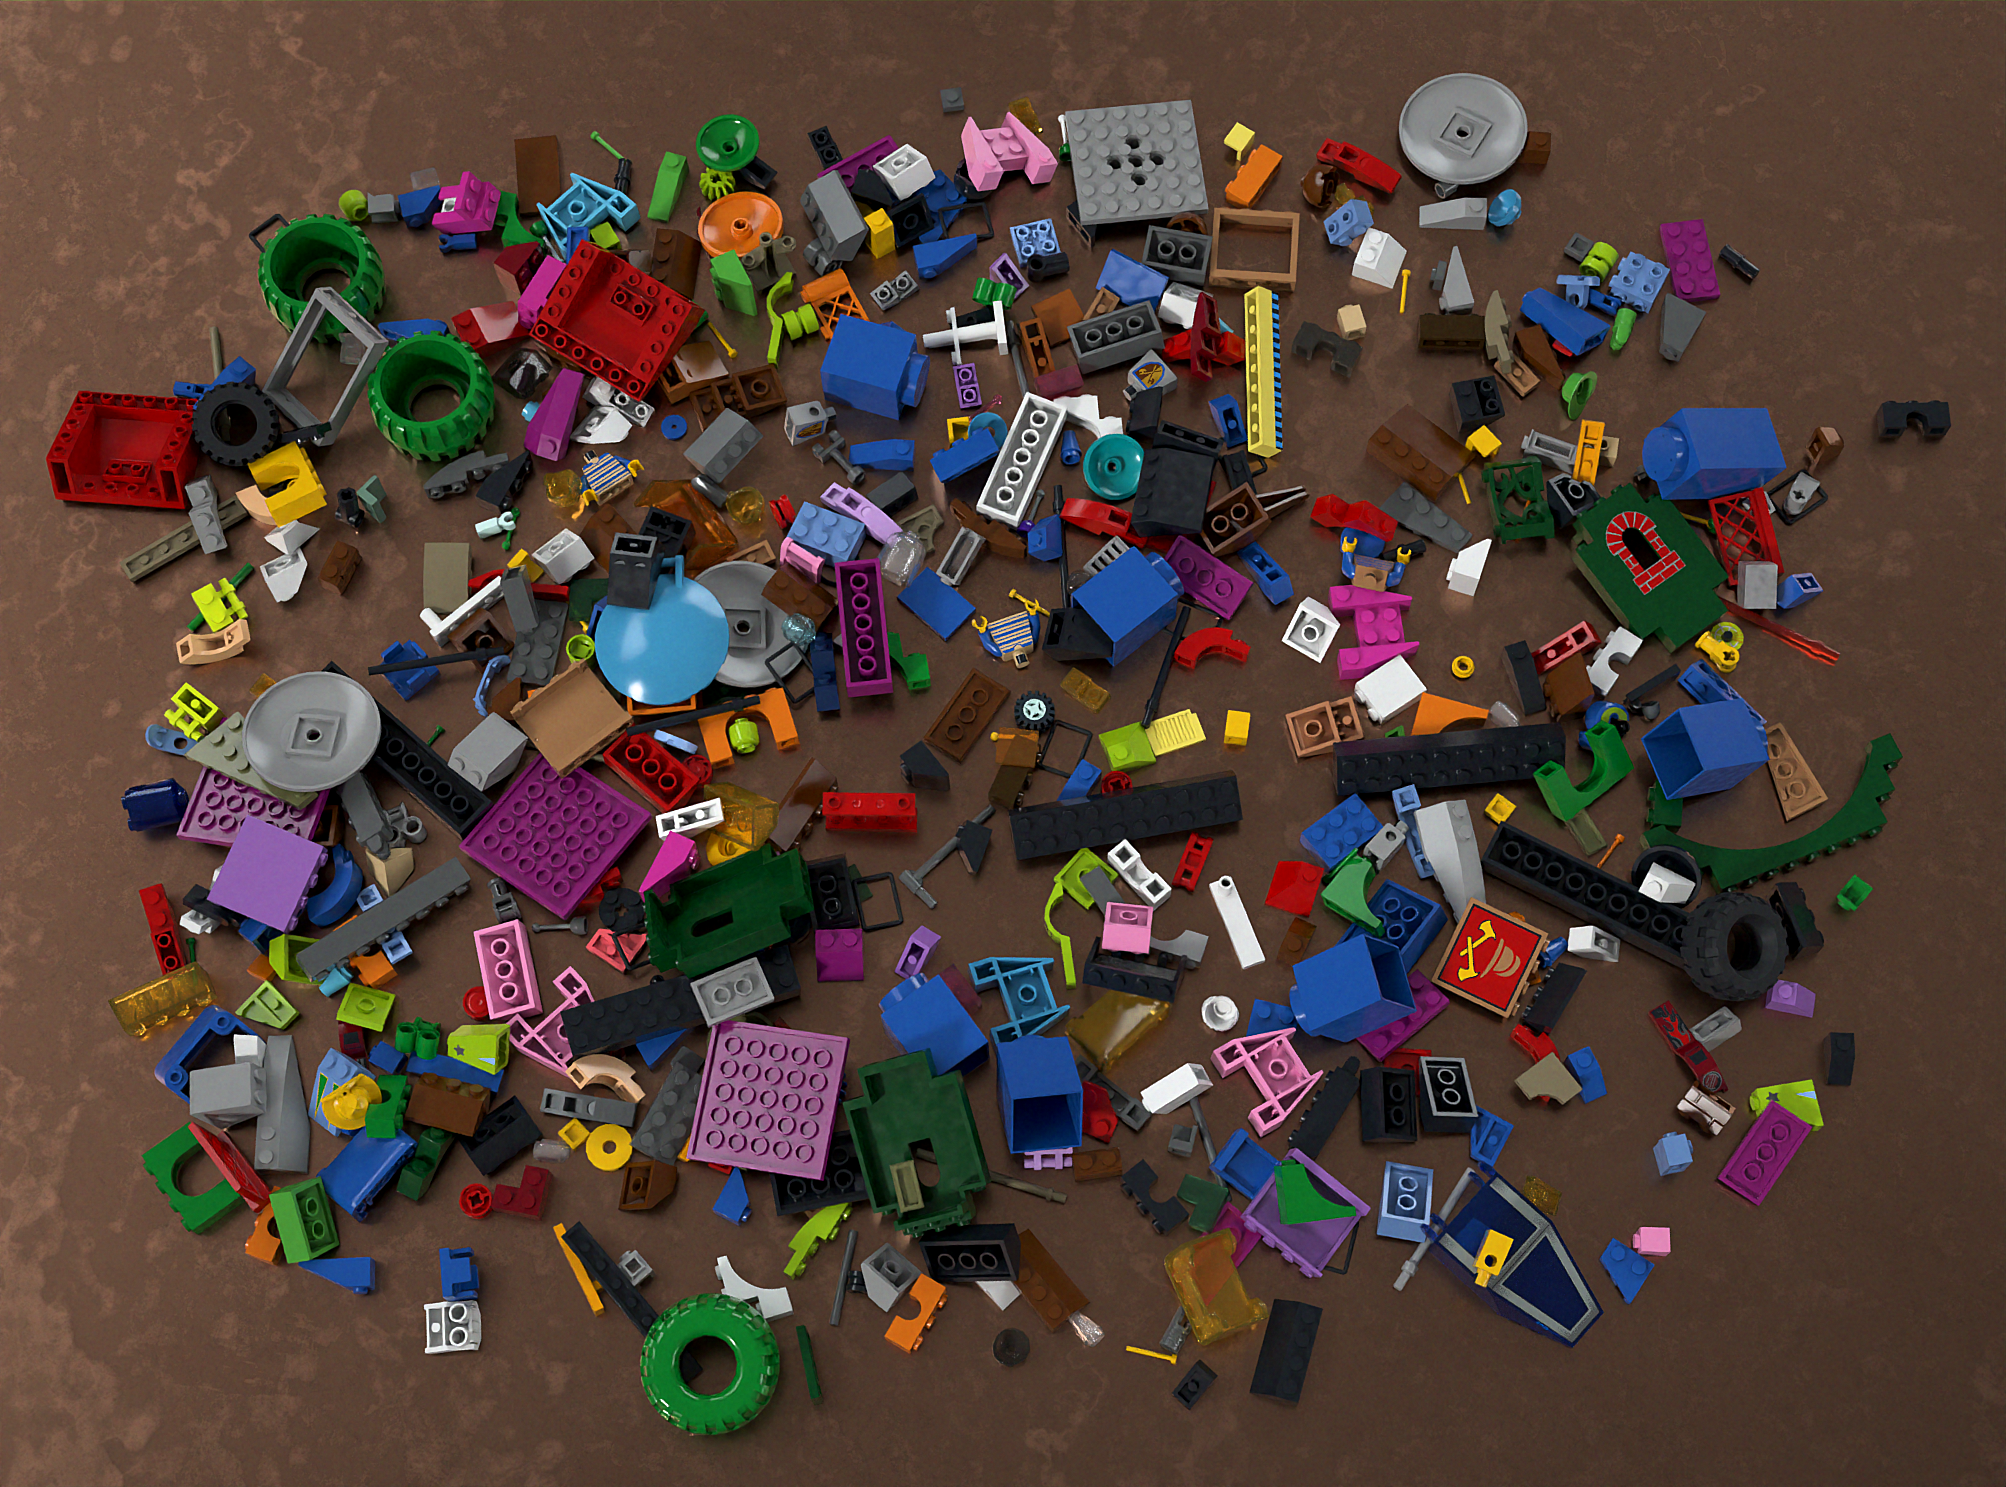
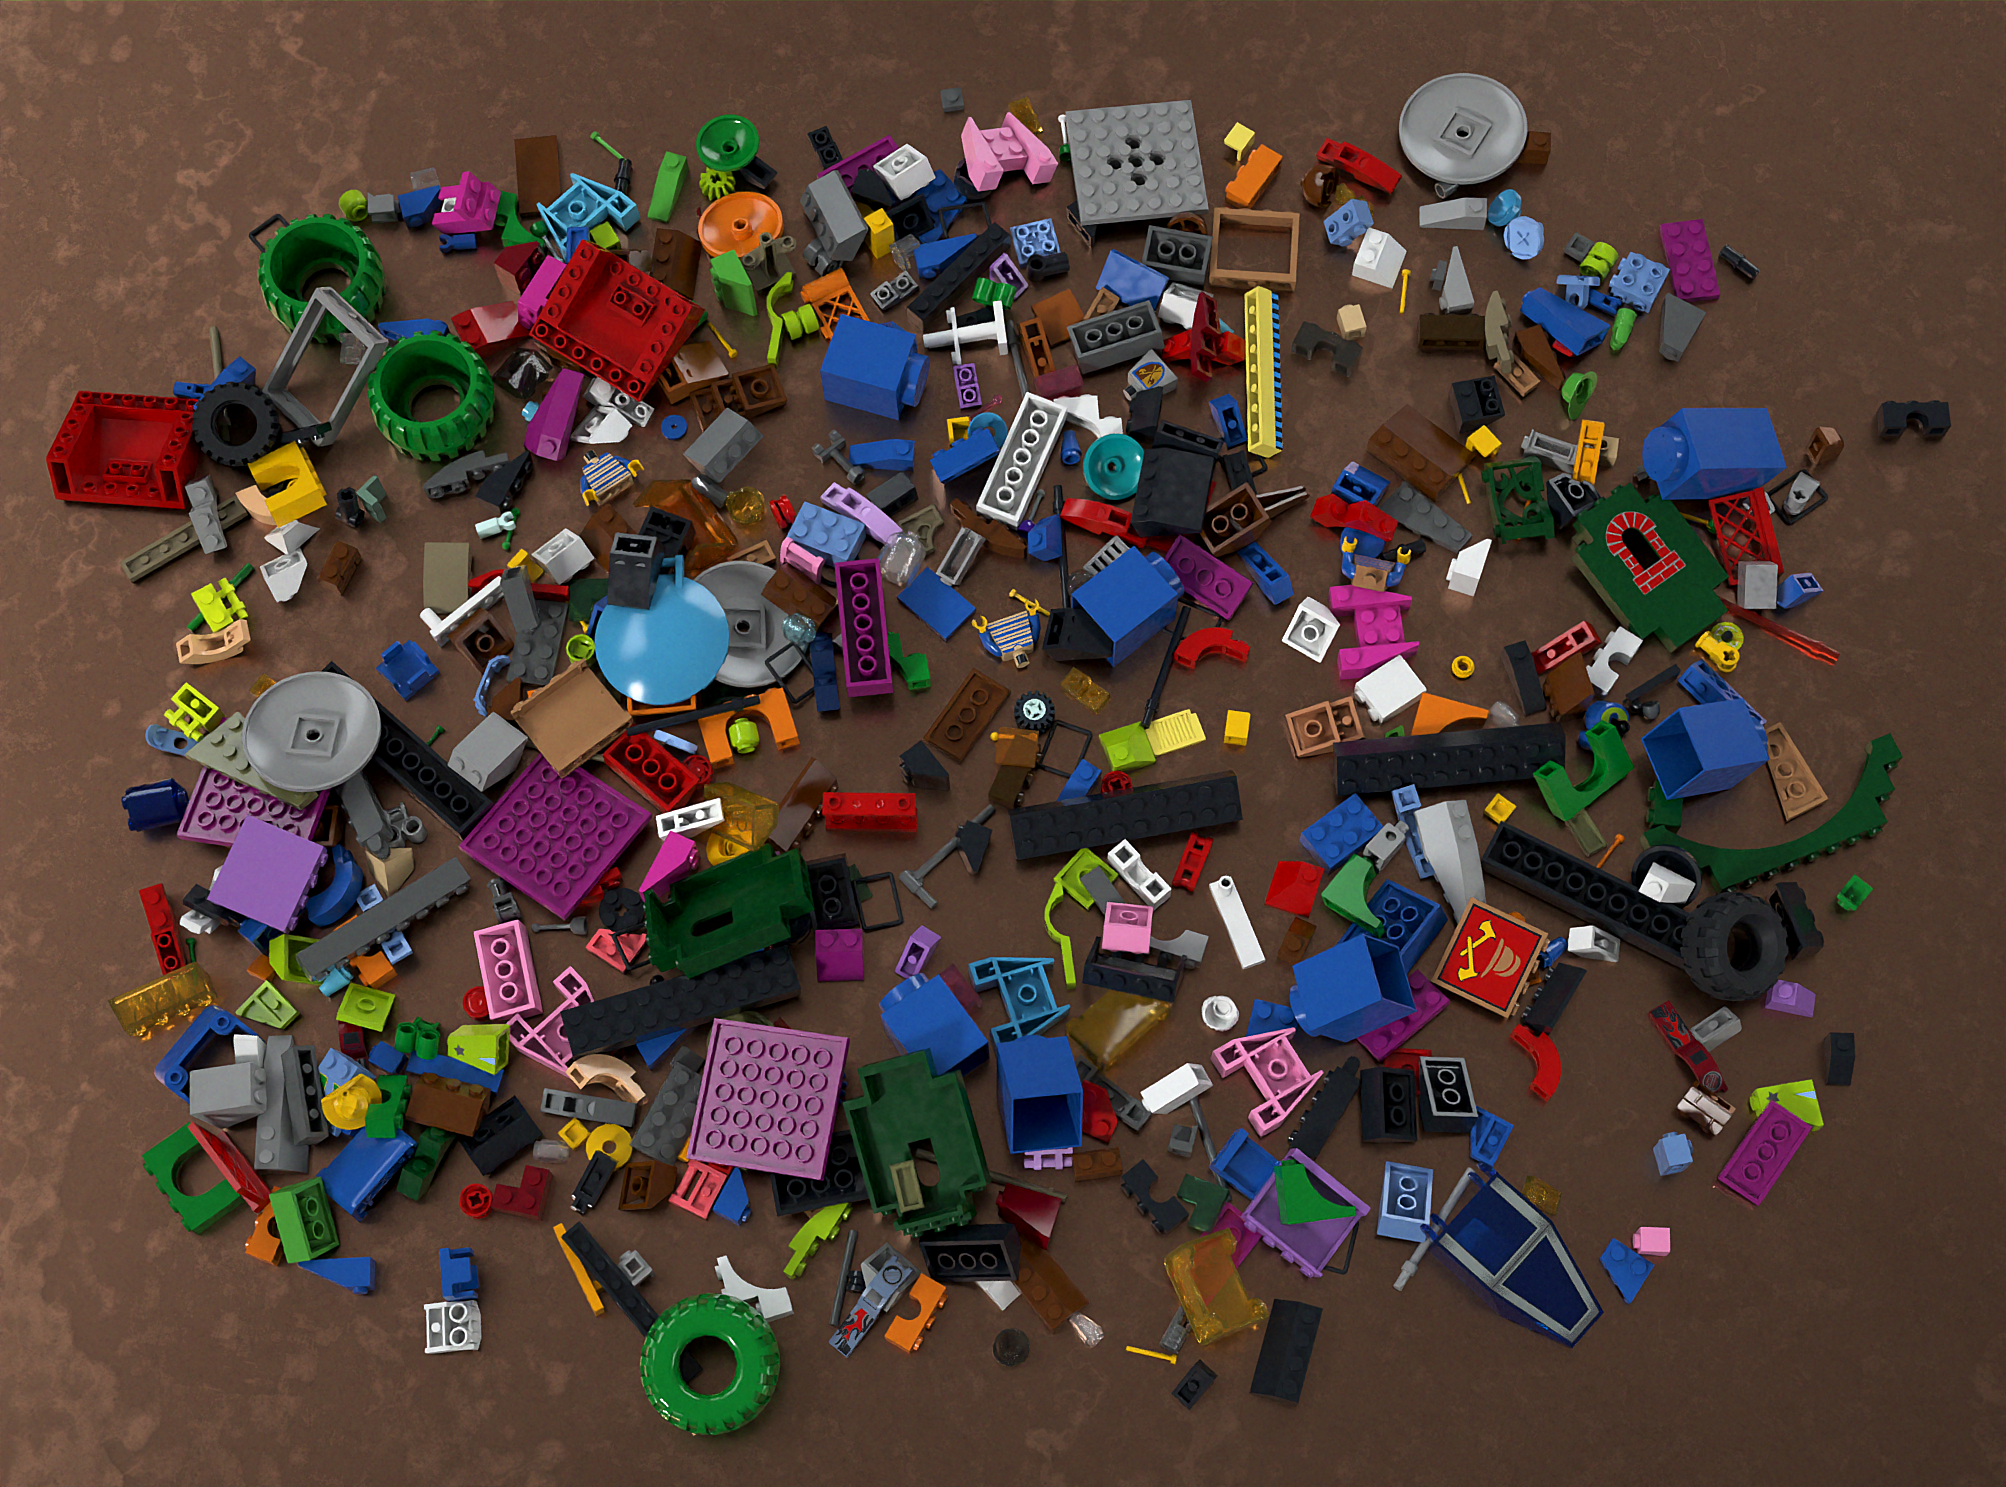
black bar [368,646,505,676] -> none
clear yellow cap [543,469,582,508] -> none
light grey plate [690,957,774,1028] -> none
light grey torso [784,401,836,446] -> none
dark green tile [796,1325,823,1405] -> none
green piece [1322,848,1358,884] -> none
yellow torso [1472,1229,1514,1288] -> none
dark tan tile [1515,1052,1583,1105] -> none
blue slope [1564,1046,1607,1104] -> none
none -> dark grey brick [281,1045,329,1145]
none -> black hinge [571,1150,619,1216]
none -> coral plate [668,1160,728,1219]
none -> piece [828,1255,914,1357]
none -> clear panel [889,234,920,271]
none -> black brick [907,222,1011,332]
none -> dark red slope [996,1183,1061,1250]
none -> blue slope [1331,461,1391,506]
none -> light blue tile [1504,216,1544,260]

